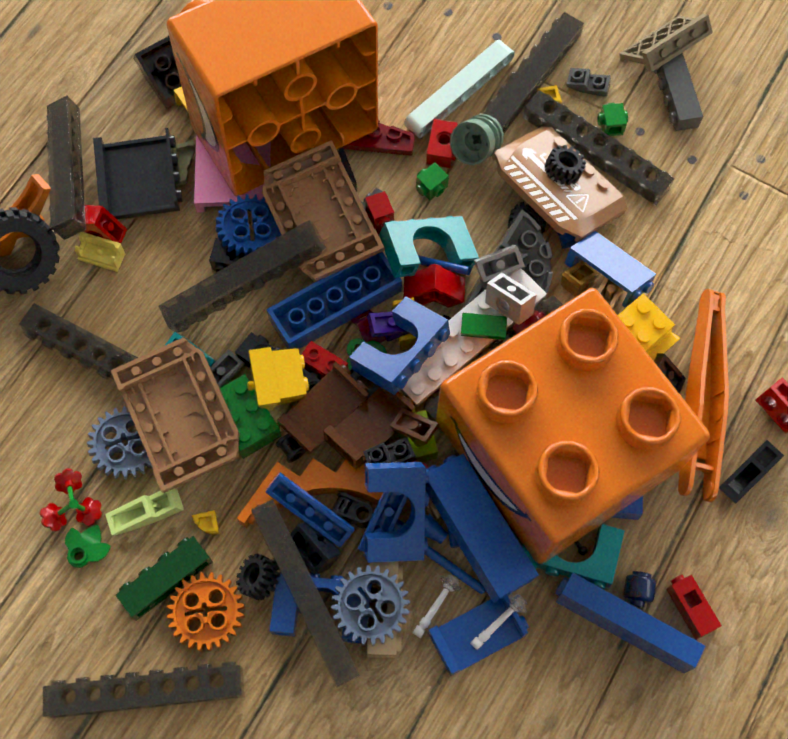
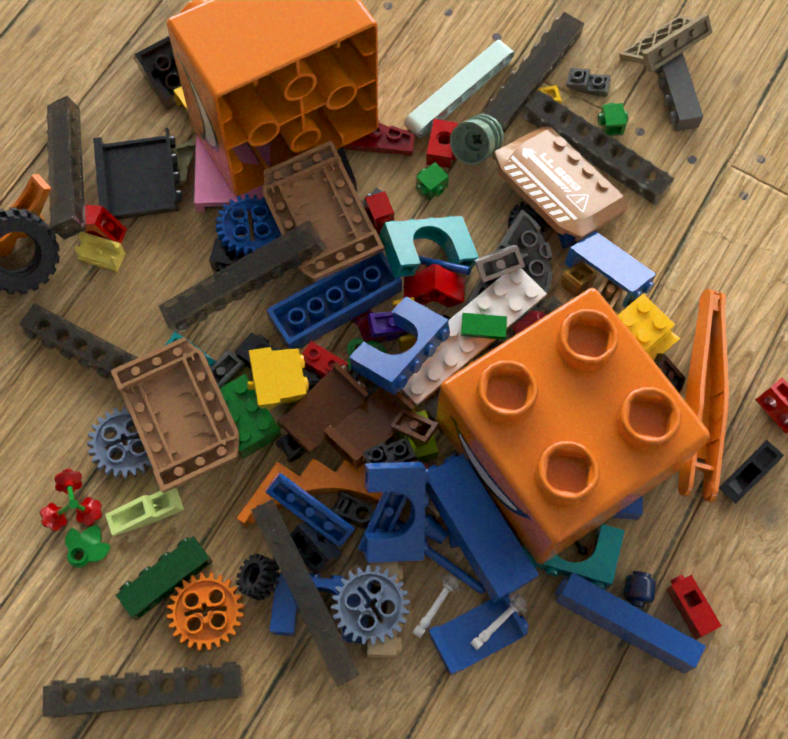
yellow tile [192,510,220,535] -> none
light grey brick [485,273,536,325] -> none
black tyre [544,145,586,185] -> none

